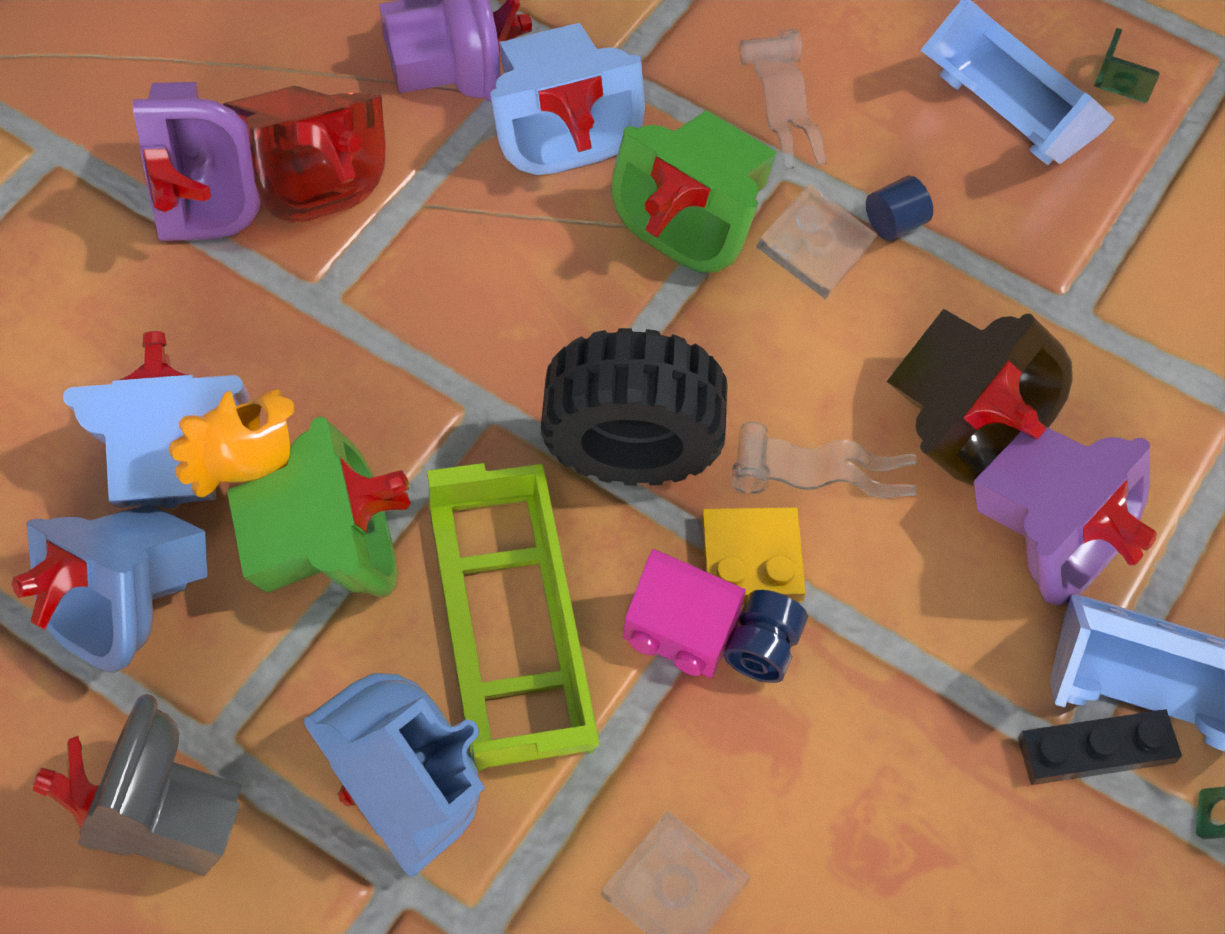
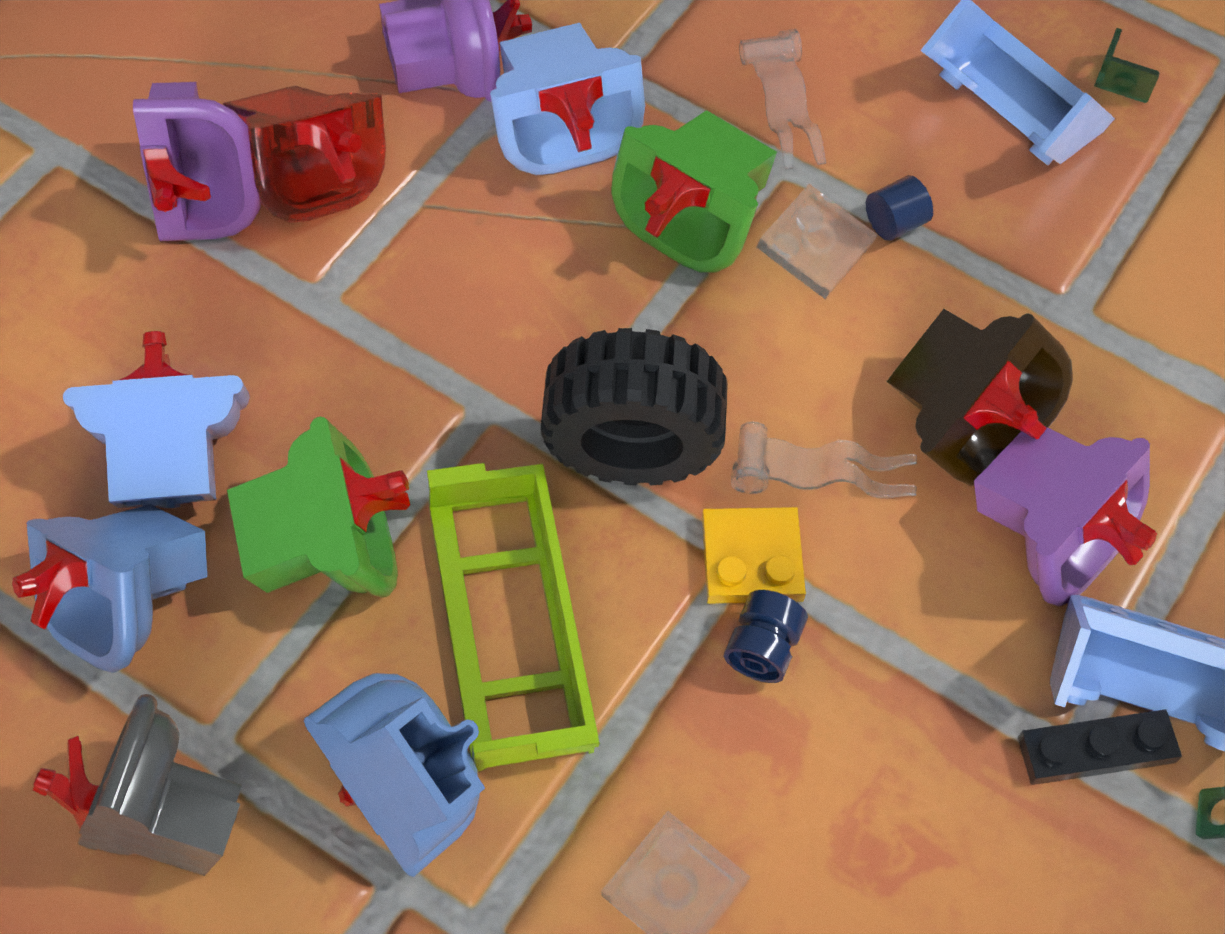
light orange piece [168,389,294,497] -> none
dark pink slope [623,549,746,679] -> none

